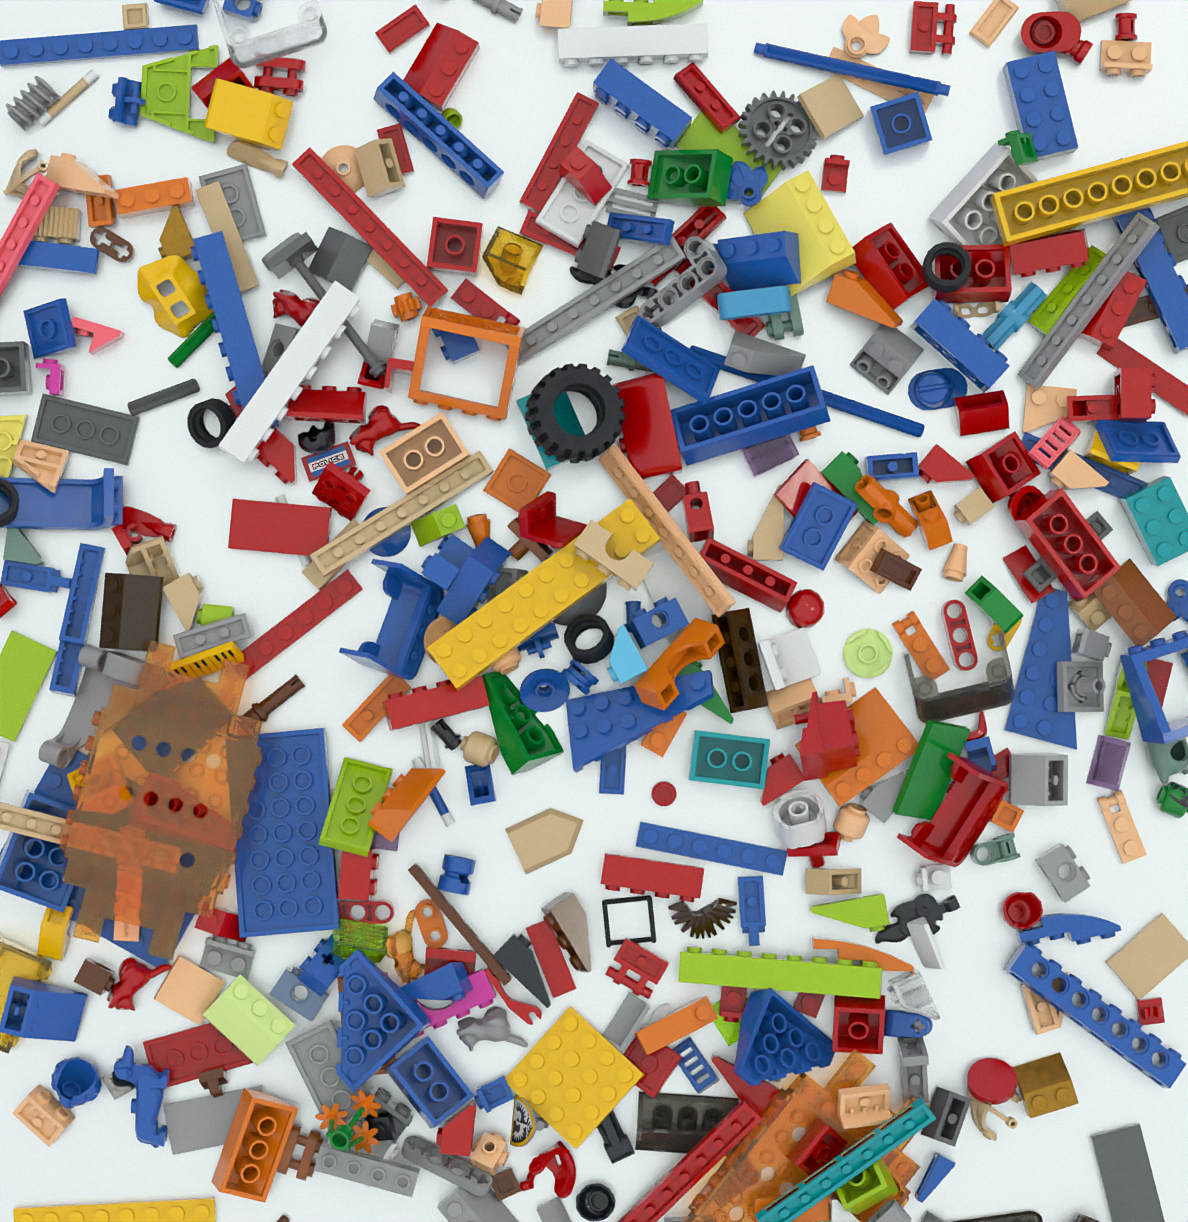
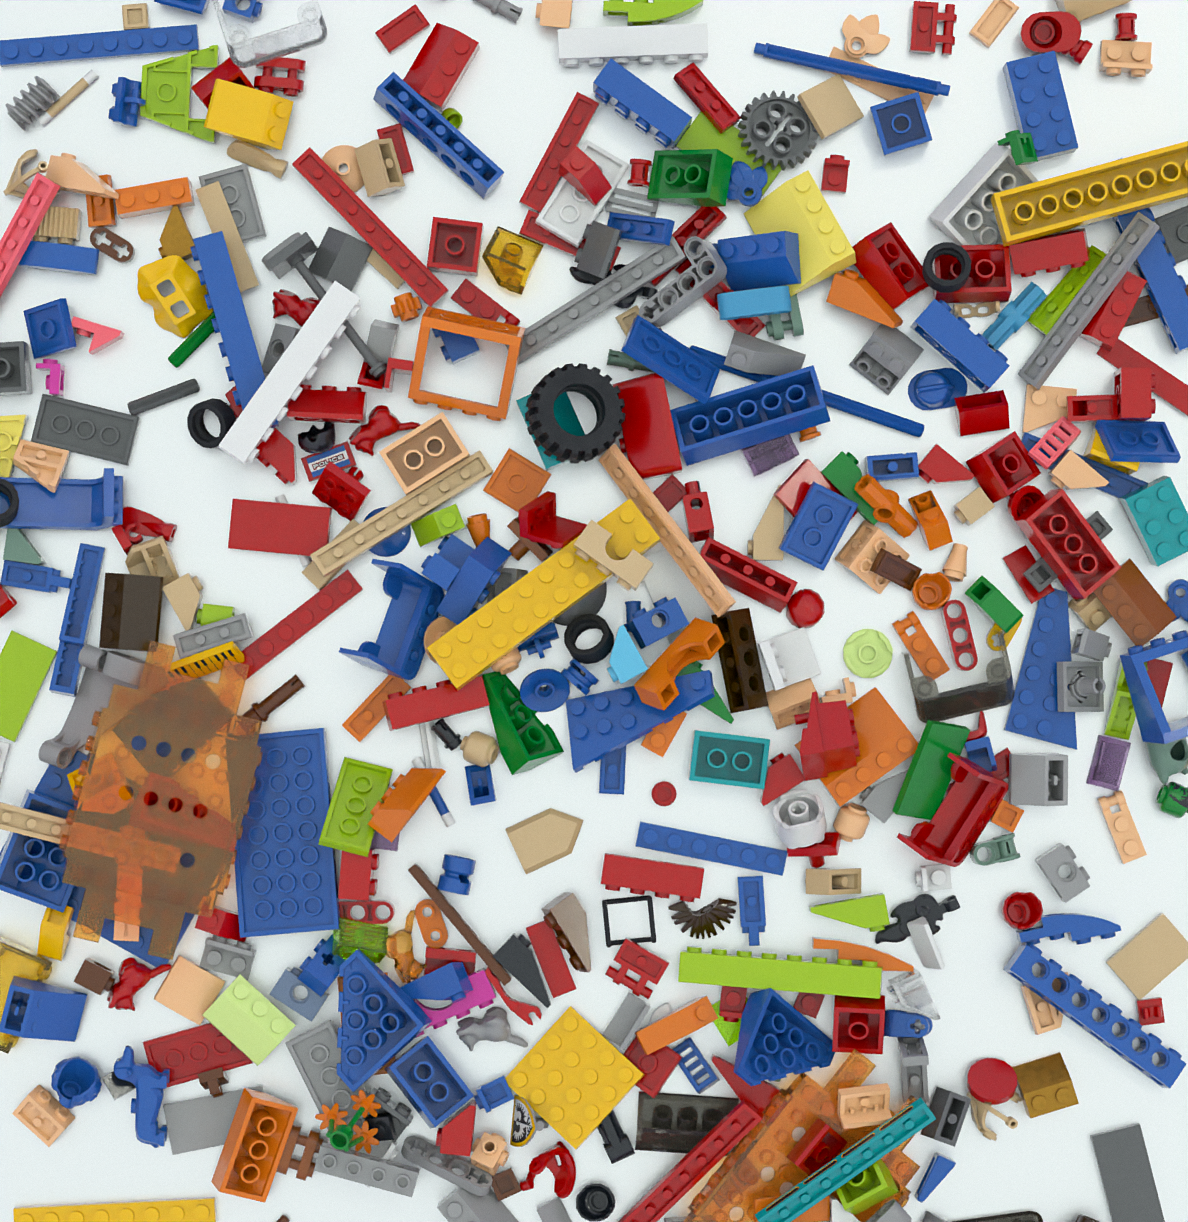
none -> orange hair [912,572,952,610]

